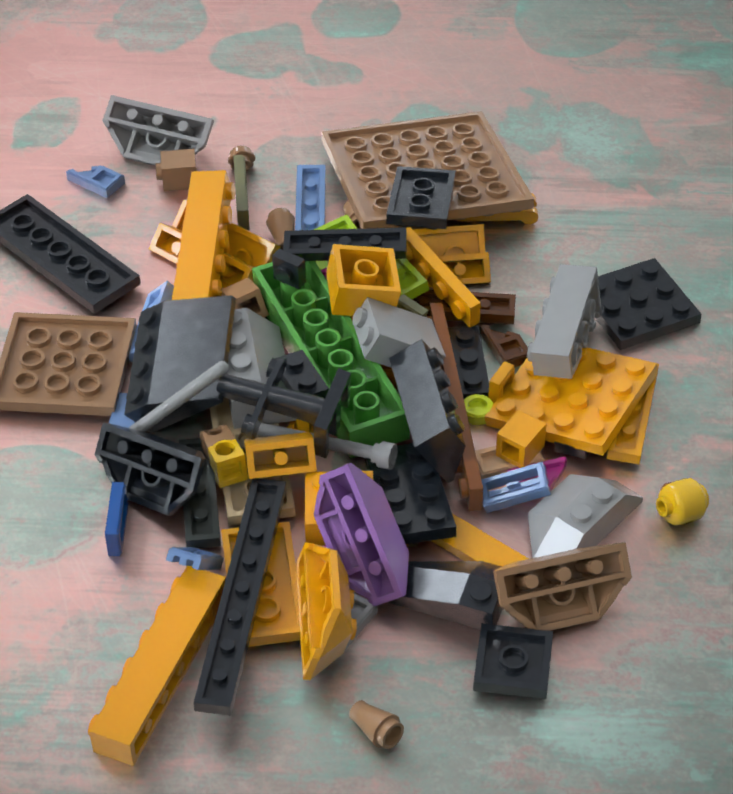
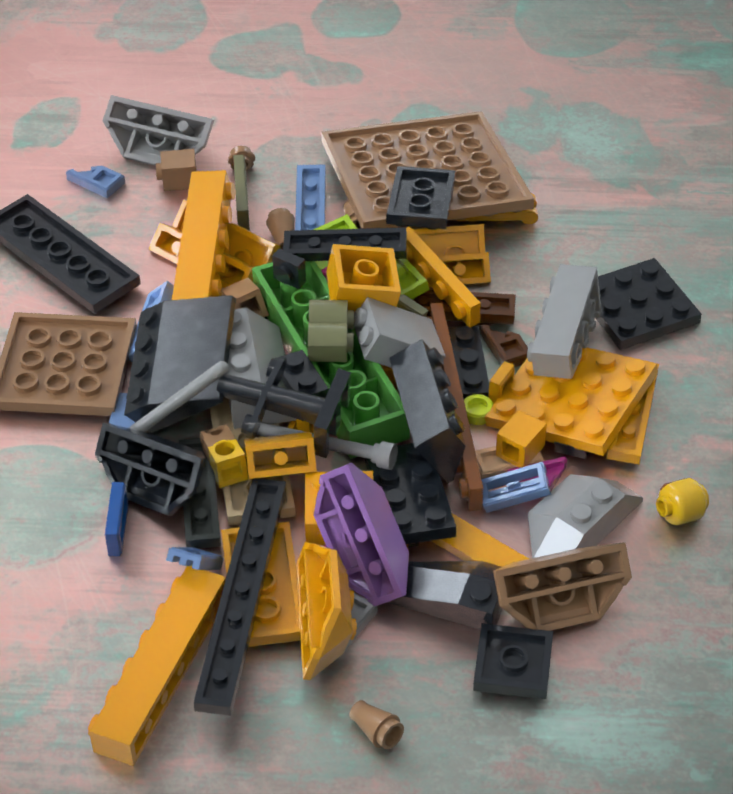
none -> olive brick [308,300,354,362]

